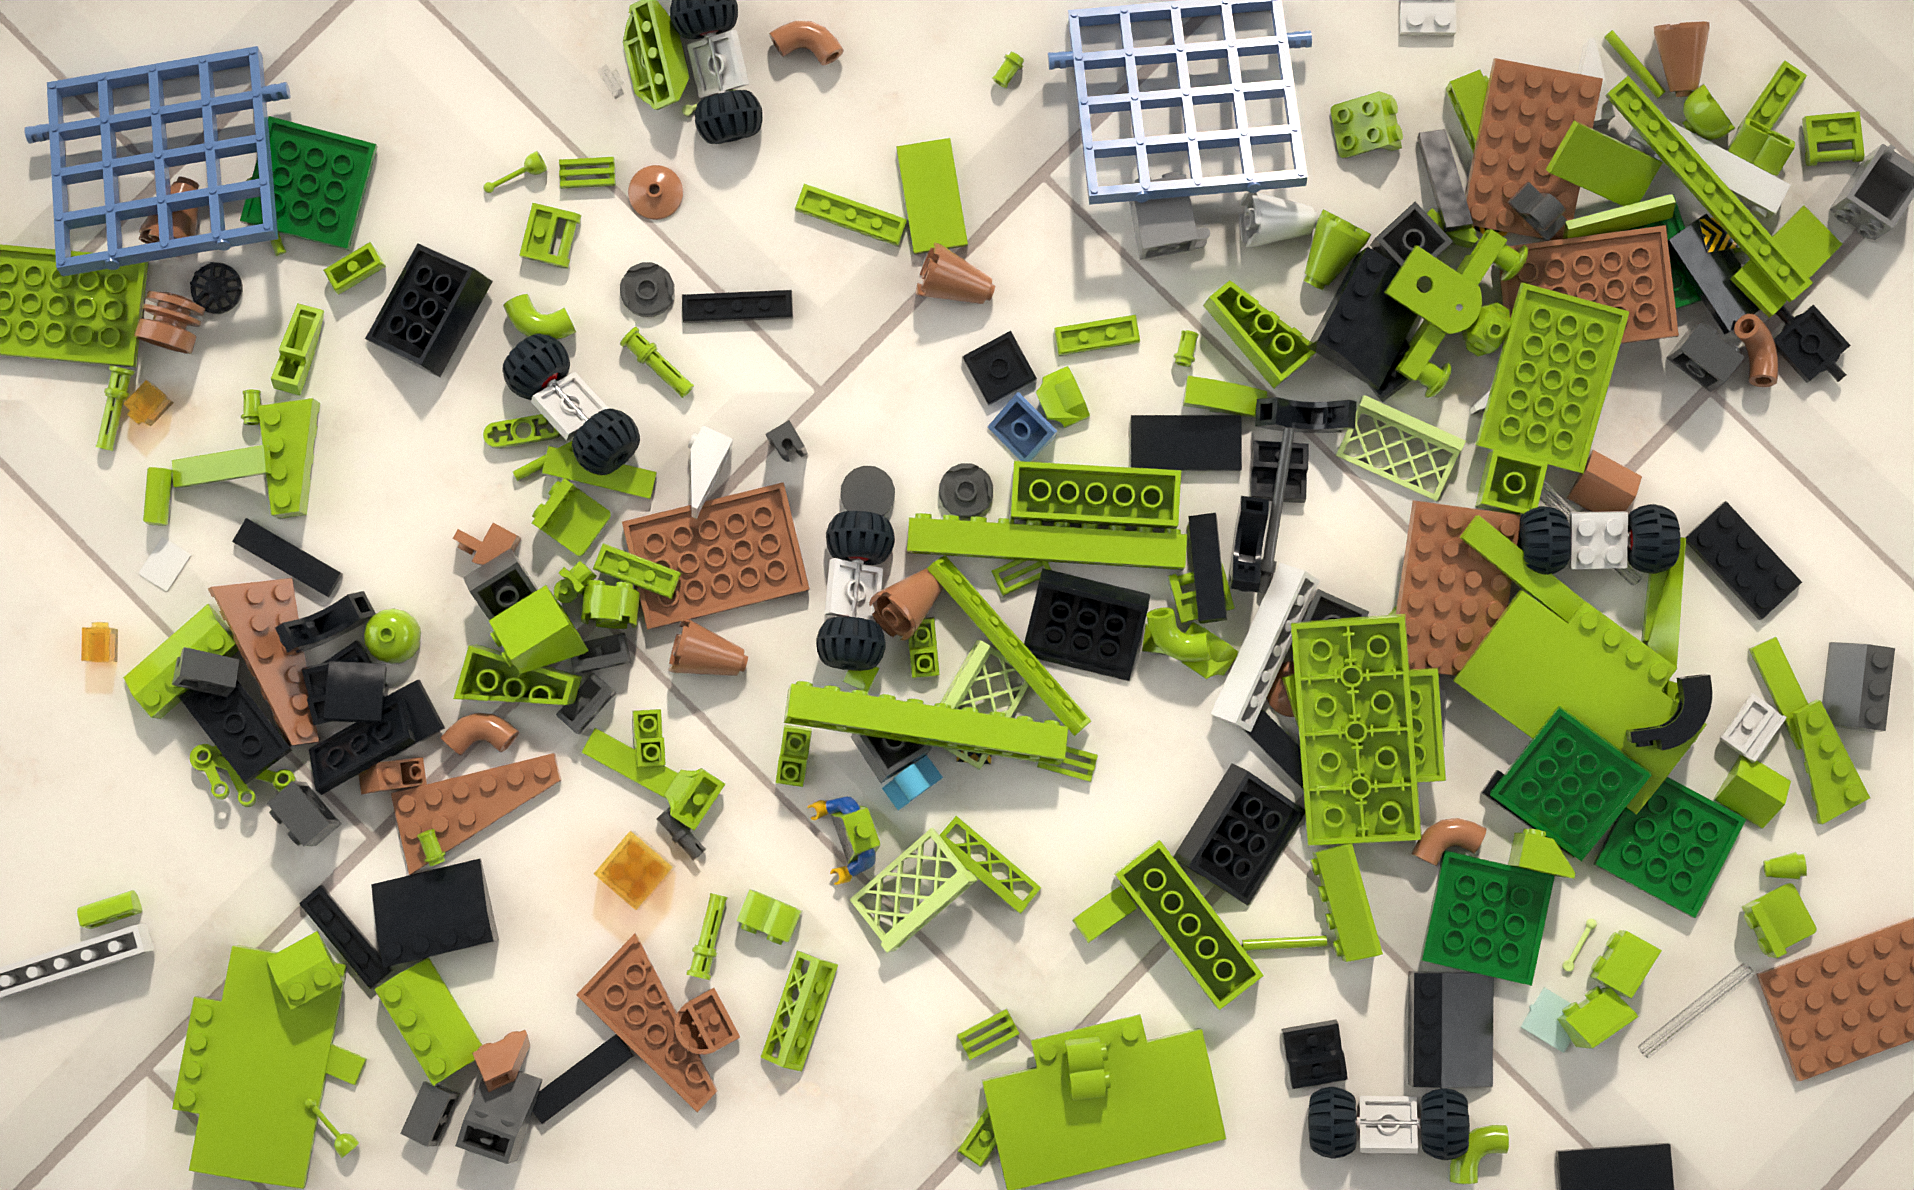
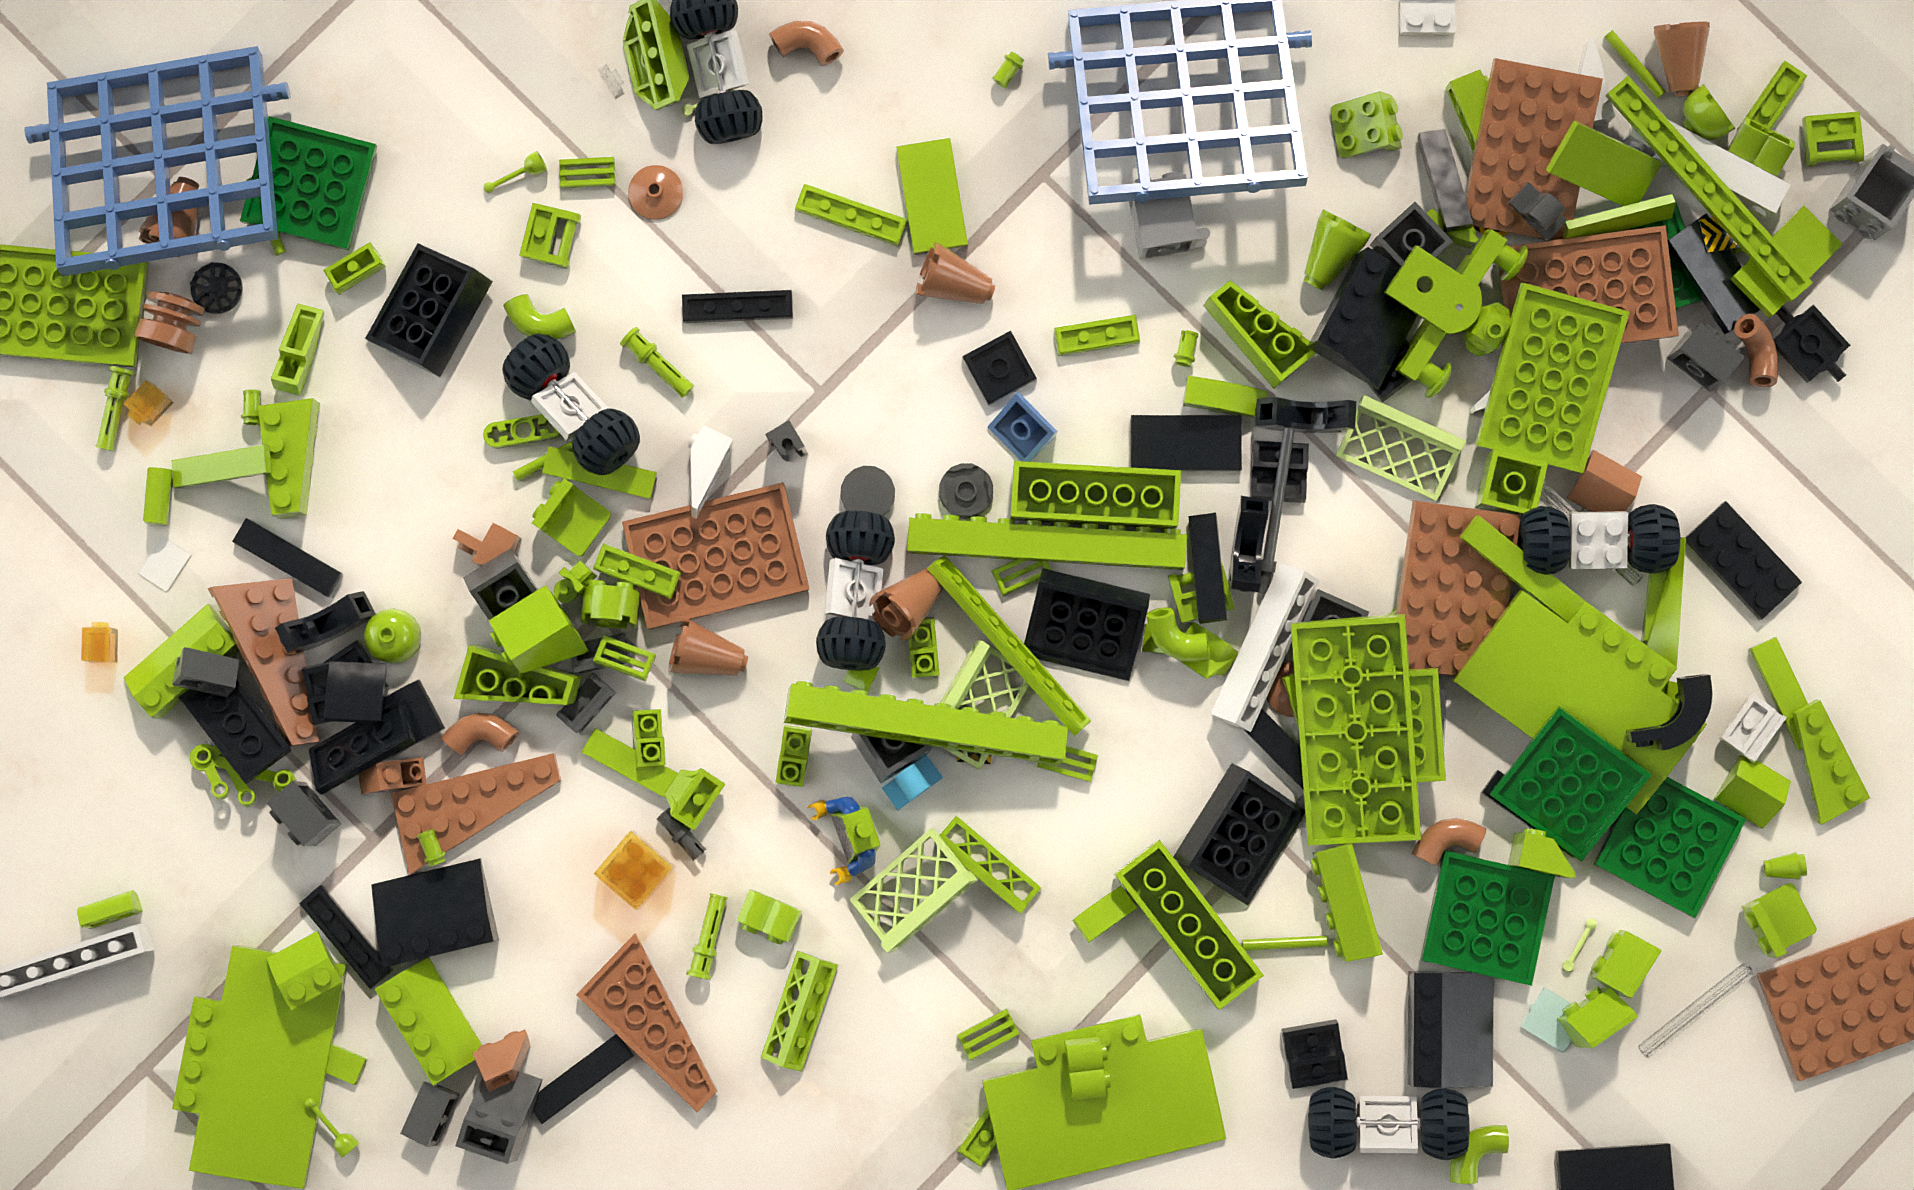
dark grey tile [620,262,675,317] -> none
nougat slope [674,988,740,1055] -> none
lime slope [1036,366,1090,428] -> none
white cone [1239,191,1318,247] -> none
dark grey slope [1822,642,1895,732] -> none
none -> lime tile [593,635,656,682]

